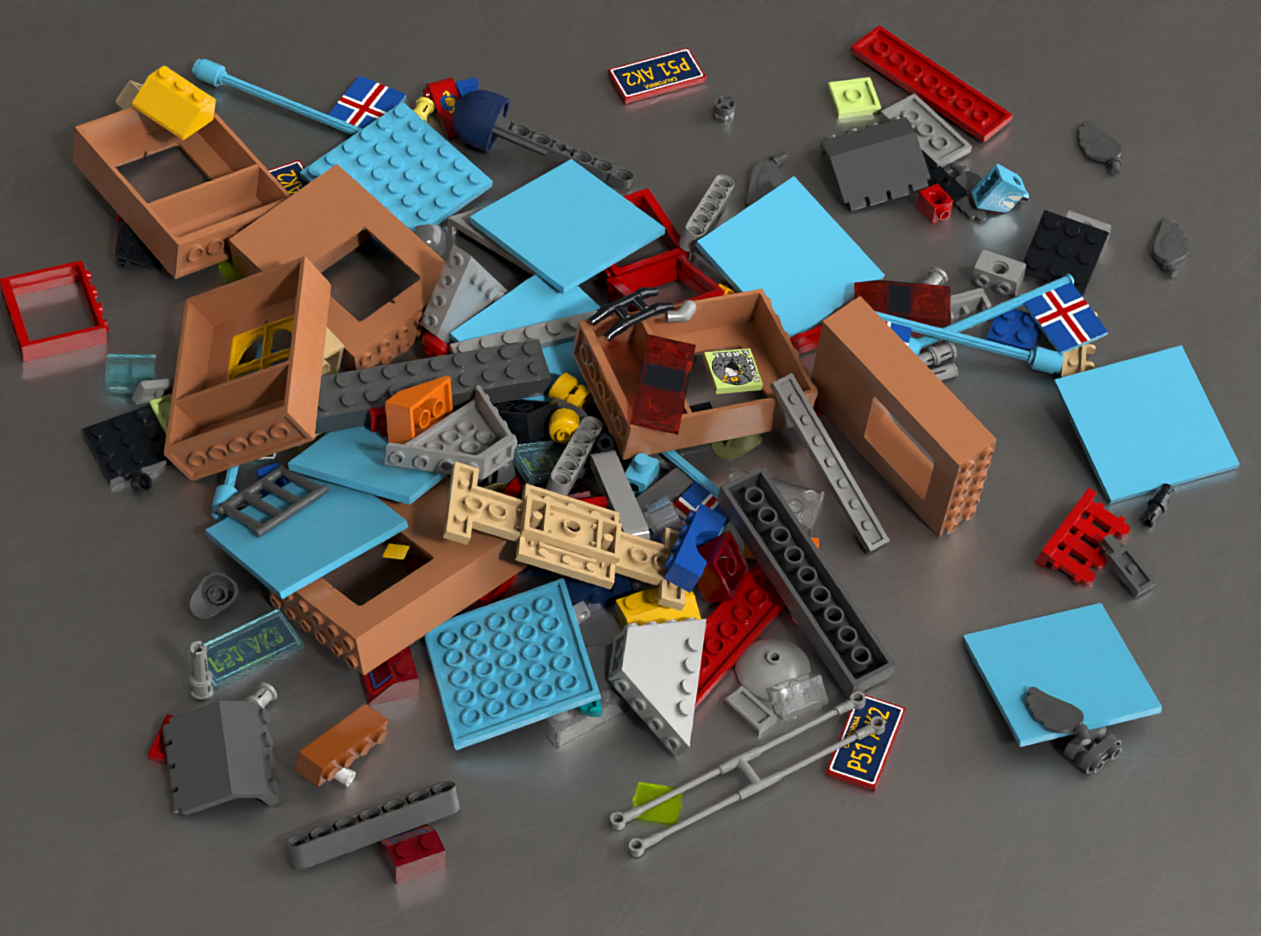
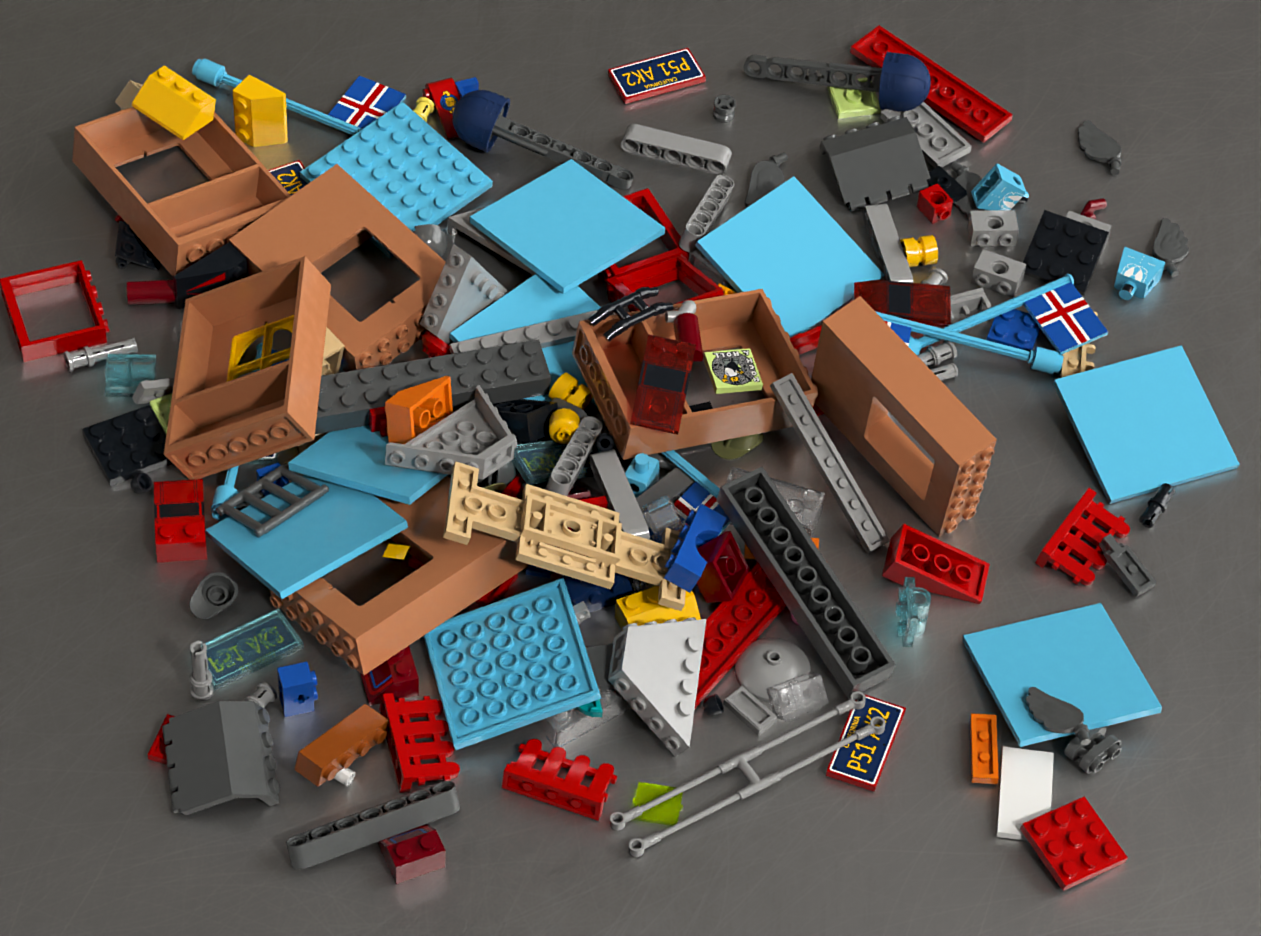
none -> light grey pin [64,338,138,372]
none -> dark red brick [127,280,175,305]
none -> red slope [154,479,207,563]
none -> black slope [173,242,248,309]
none -> yellow slope [233,75,288,147]
none -> blue brick [277,662,318,717]
none -> red fence [379,693,460,793]
none -> red fence [502,739,617,821]
none -> light grey beam [620,124,732,175]
none -> dark red brick [673,313,703,362]
none -> black hinge [703,694,724,716]
none -> piece [743,52,931,112]
none -> light grey beam [862,203,913,292]
none -> red slope [882,524,990,604]
none -> clear light blue plate [896,577,931,647]
none -> yellow wheel [900,235,938,267]
none -> light grey brick [967,210,1019,246]
none -> orange plate [970,713,999,784]
none -> white tile [996,746,1054,841]
none -> red plate [1020,796,1128,891]
none -> dark red arm [1080,198,1107,219]
none -> medium azure torso [1114,247,1165,300]

